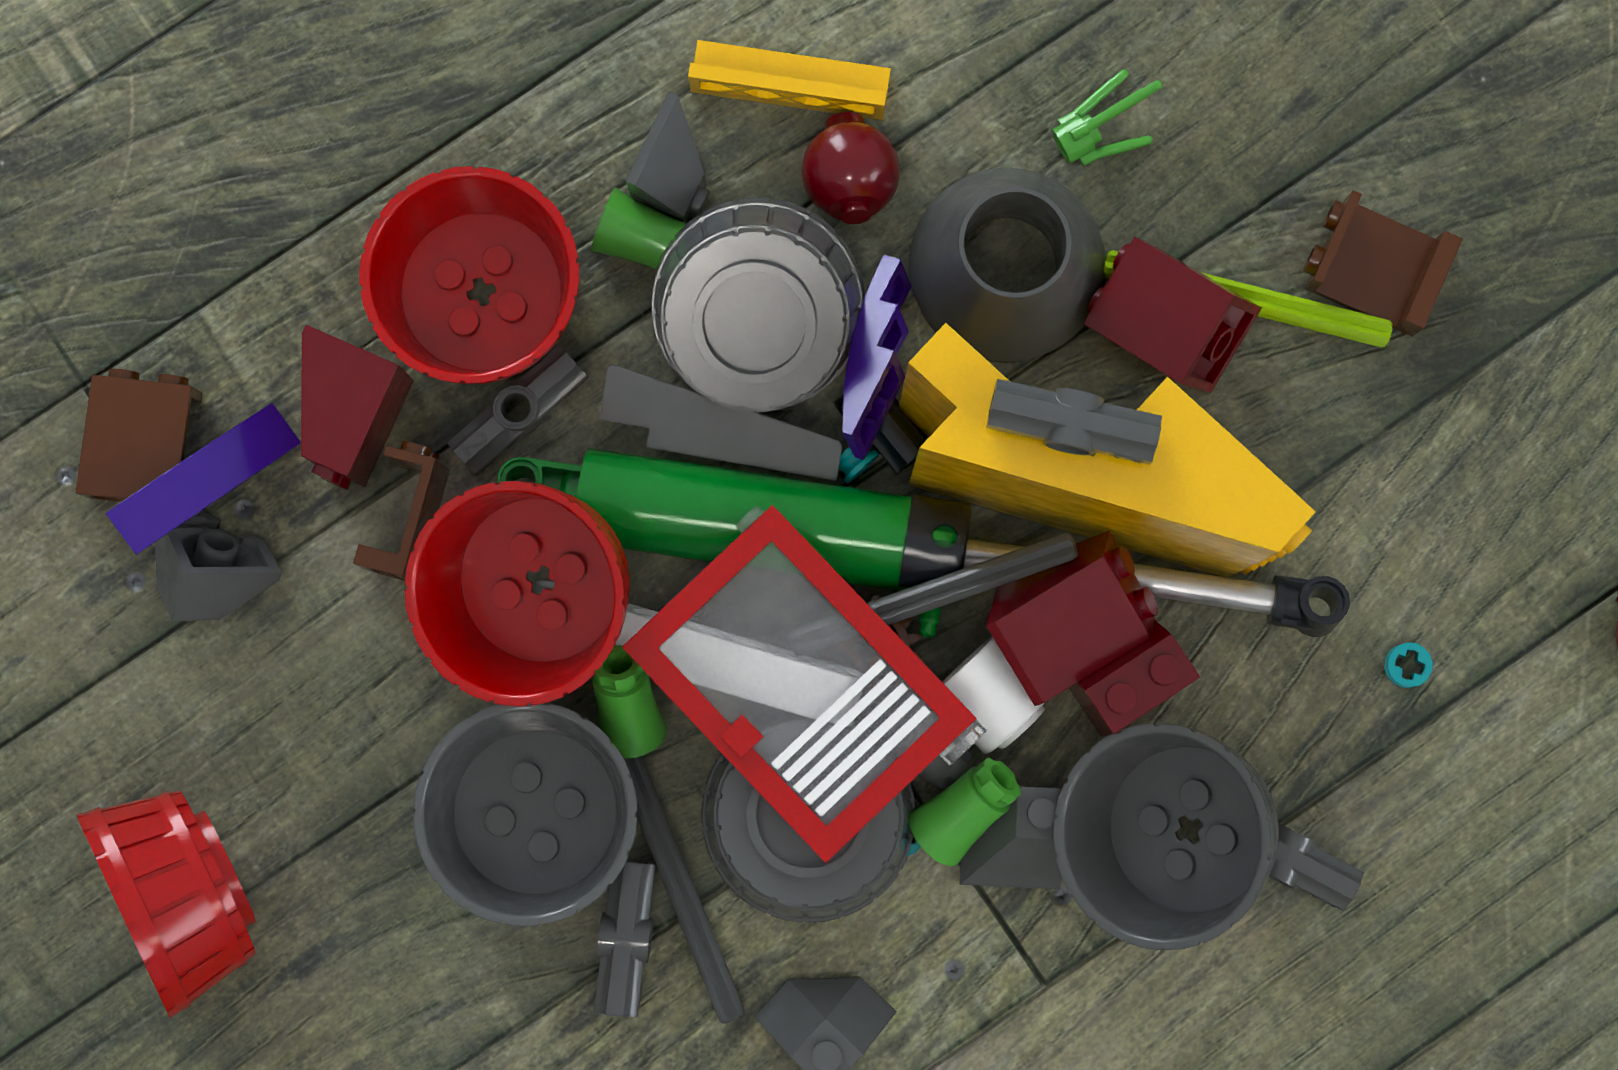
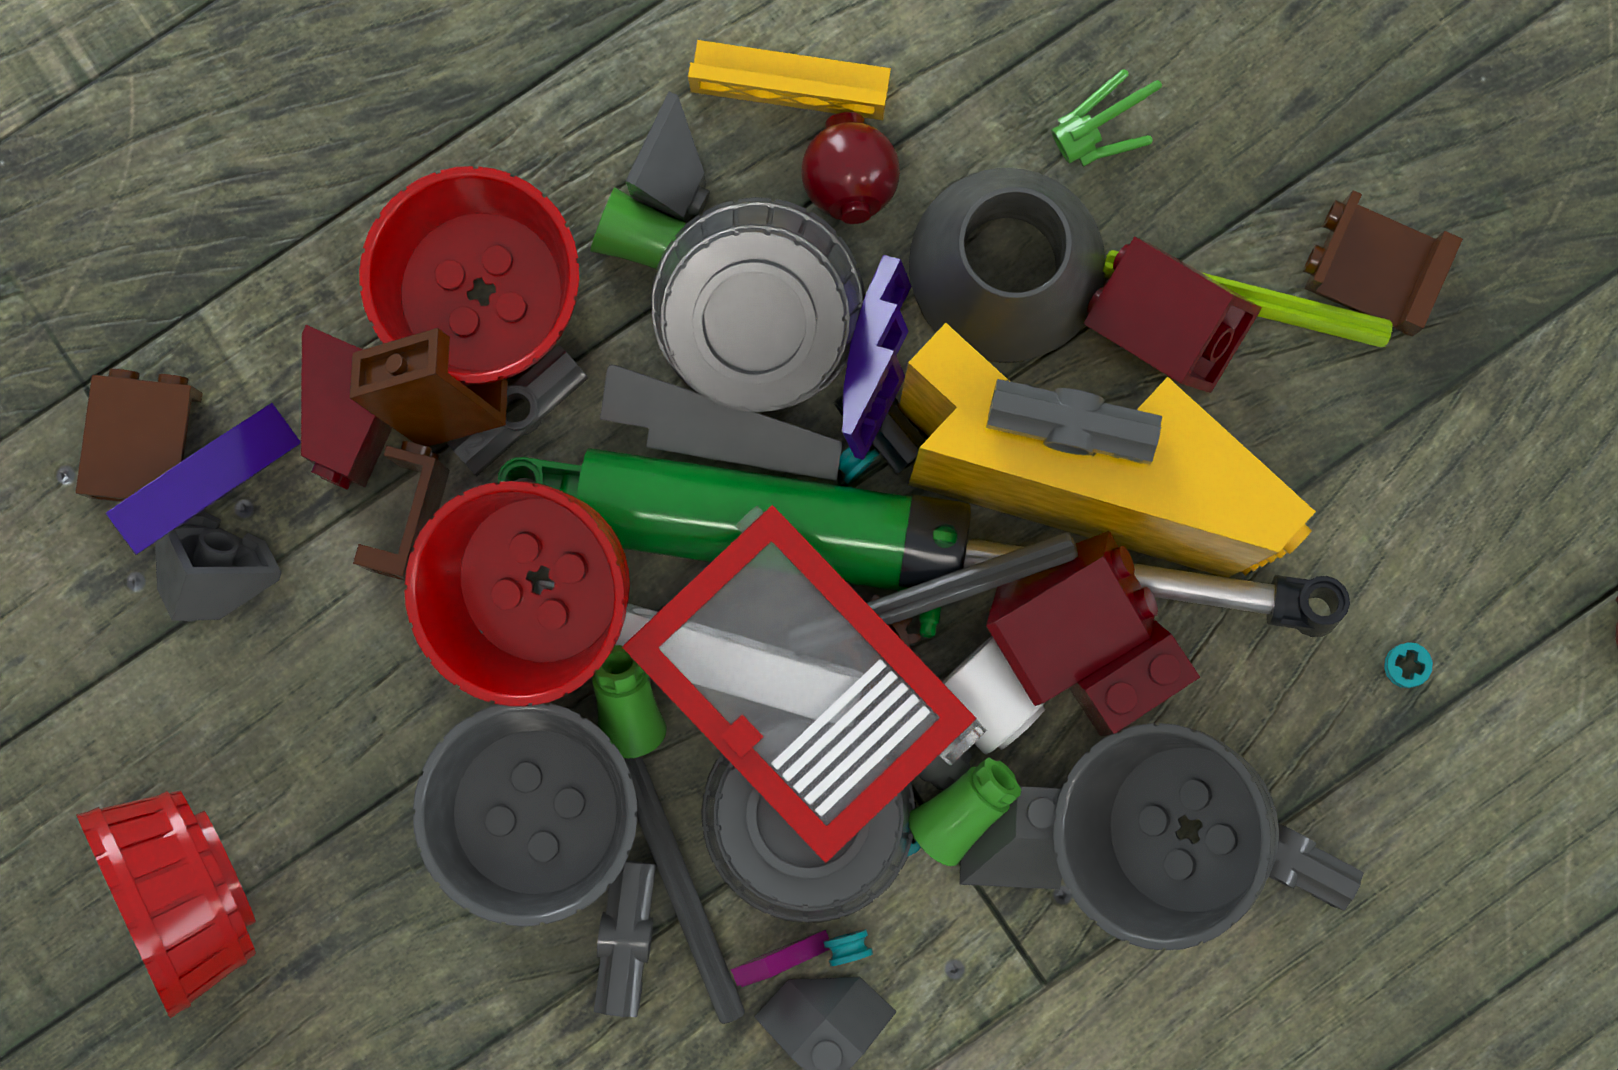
none -> reddish brown panel [350,328,508,447]
none -> magenta tile [731,930,830,987]
none -> teal bush [823,929,873,967]

